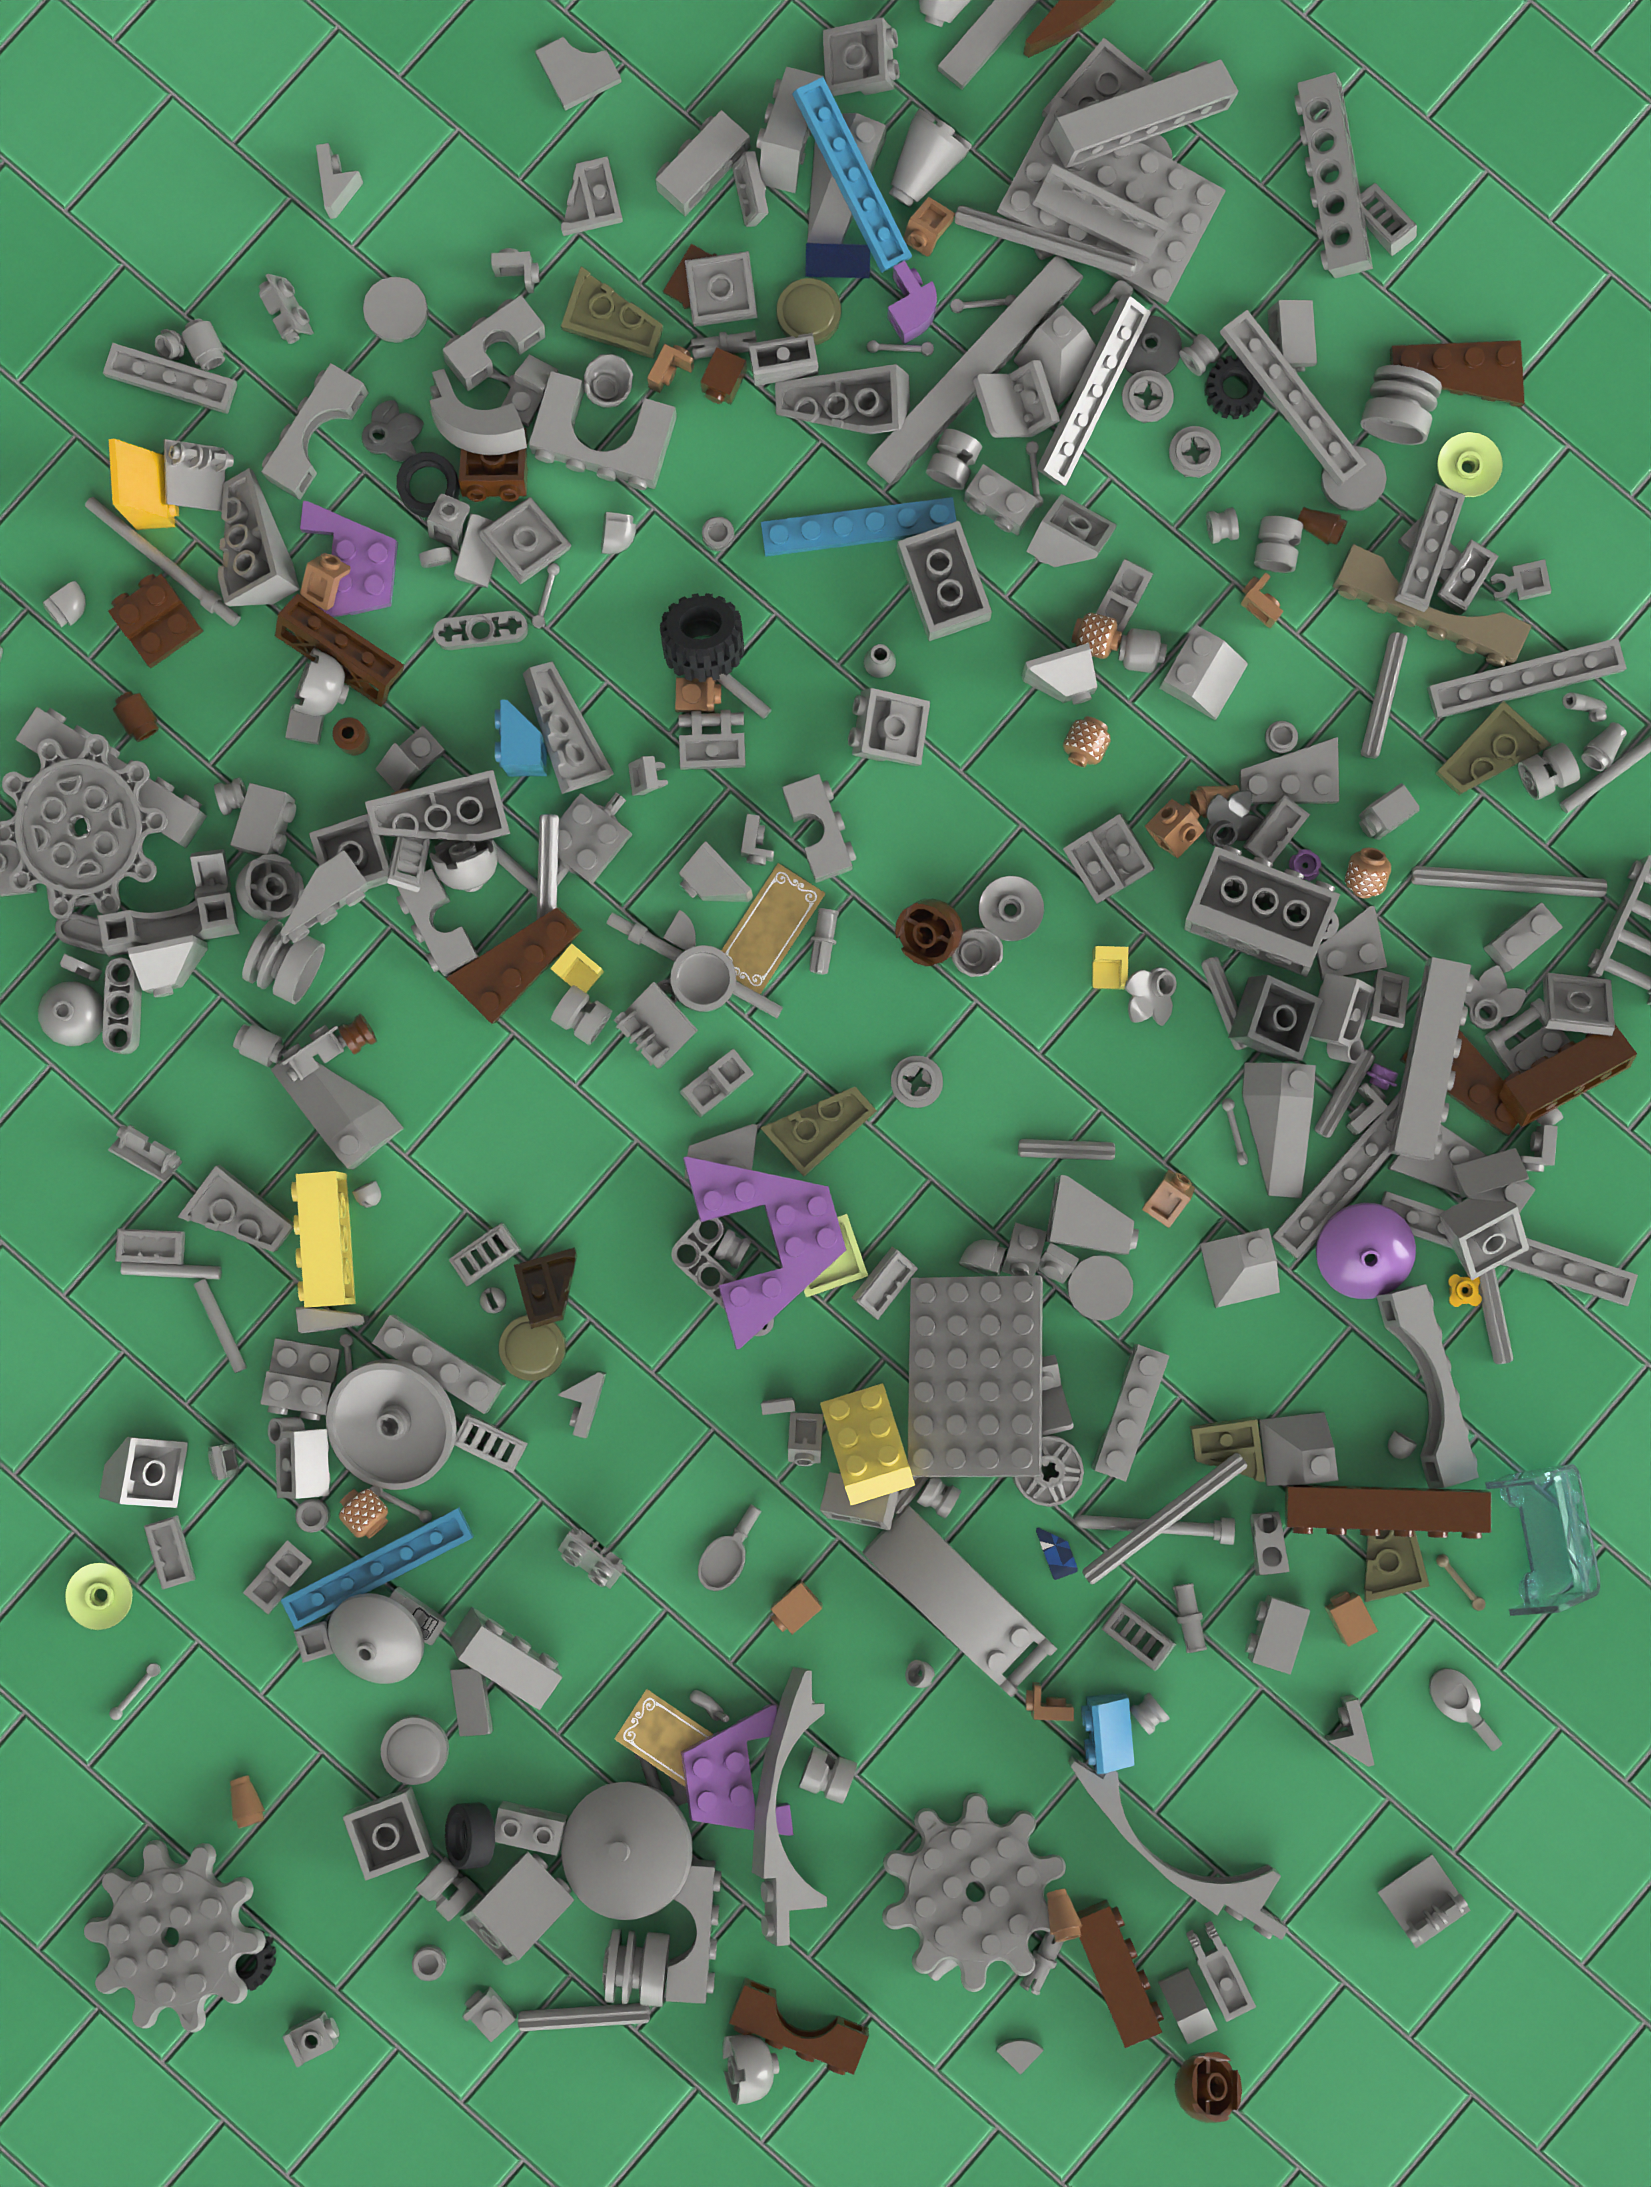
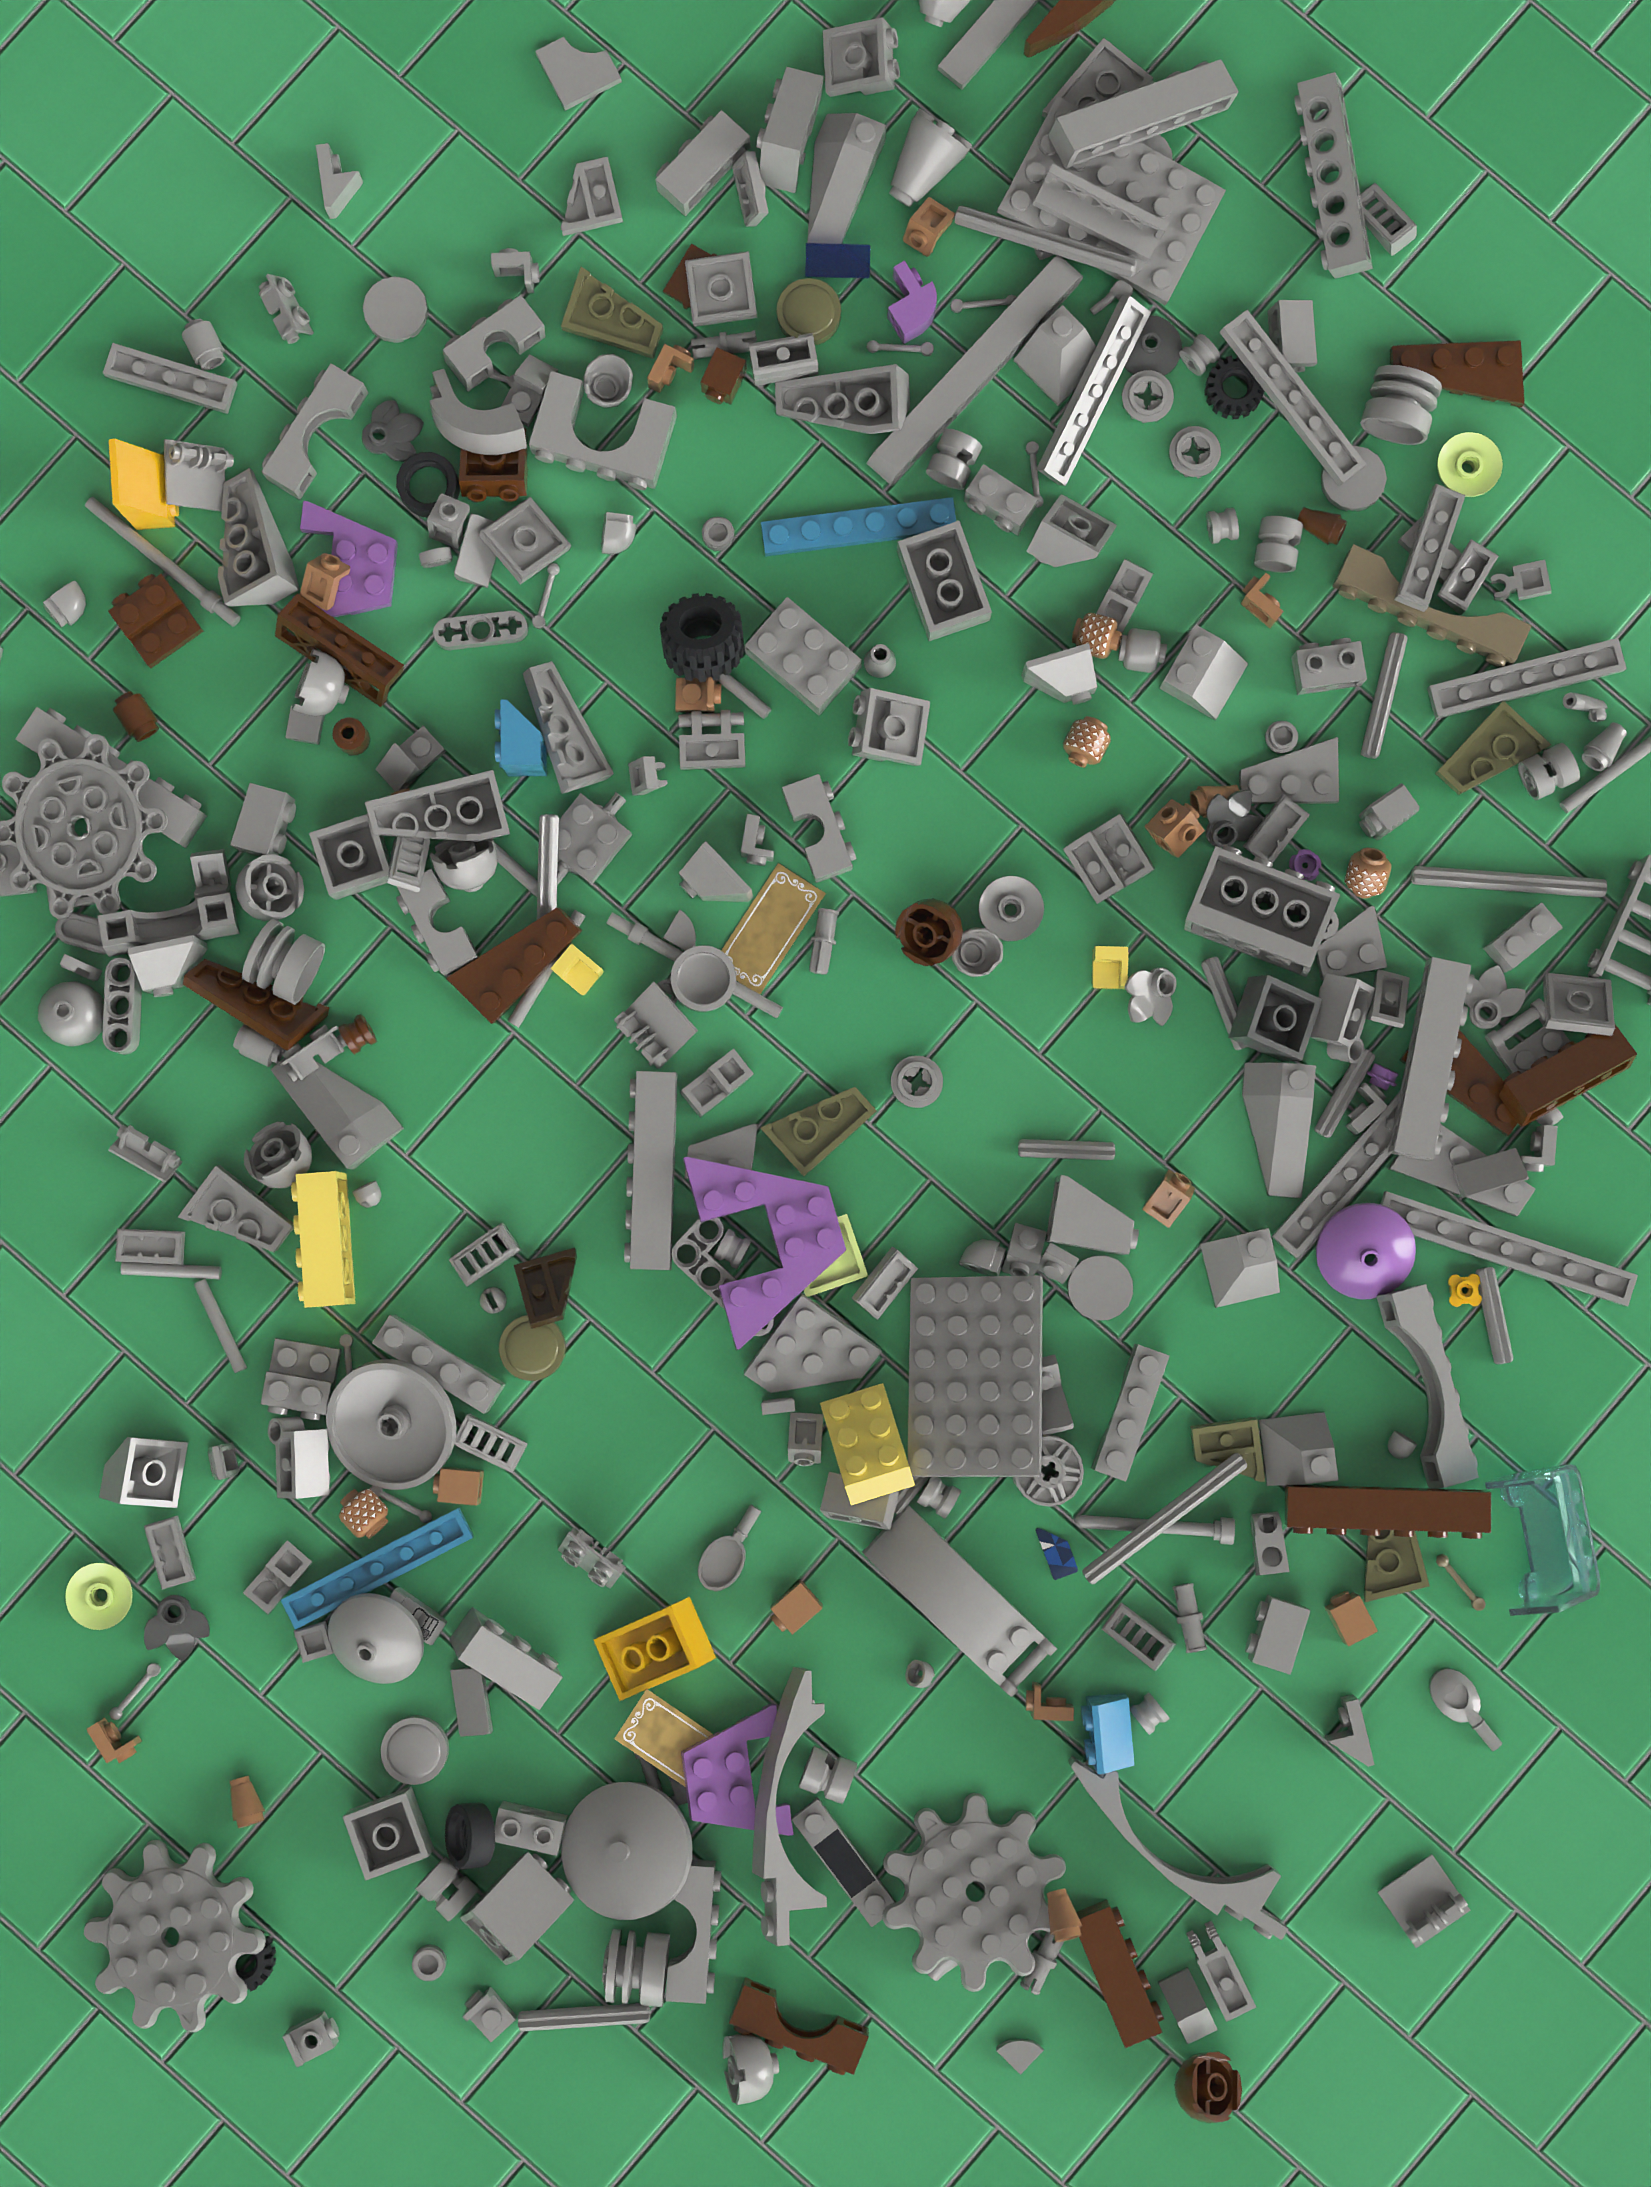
light grey plate [155,329,185,360] -> none
light grey wheel [214,777,247,816] -> none
light grey slope [280,850,368,944] -> none
light grey tile [295,1499,330,1533] -> none
light grey slope [296,1306,369,1333] -> none
light grey wheel [551,985,612,1046] -> none
light grey slope [558,1372,607,1438] -> none
light grey piece [690,1690,729,1722] -> none
dark azure plate [792,77,912,273] -> none
light grey bracket [973,360,1060,438] -> none
light grey hinge [1222,1098,1248,1166] -> none
light grey slope [1439,1198,1529,1280] -> none
none -> medium nougat bracket [86,1718,142,1763]
none -> dark grey plate [144,1595,210,1661]
none -> reddish brown wing [183,959,329,1051]
none -> light grey cylinder [244,1122,312,1188]
none -> medium nougat brick [433,1467,484,1506]
none -> light grey bar [508,910,586,1028]
none -> yellow slope [594,1597,716,1701]
none -> light grey brick [624,1071,678,1270]
none -> light grey plate [744,1293,882,1393]
none -> light grey brick [745,597,862,716]
none -> plate [791,1797,896,1927]
none -> light grey brick [1291,638,1367,695]

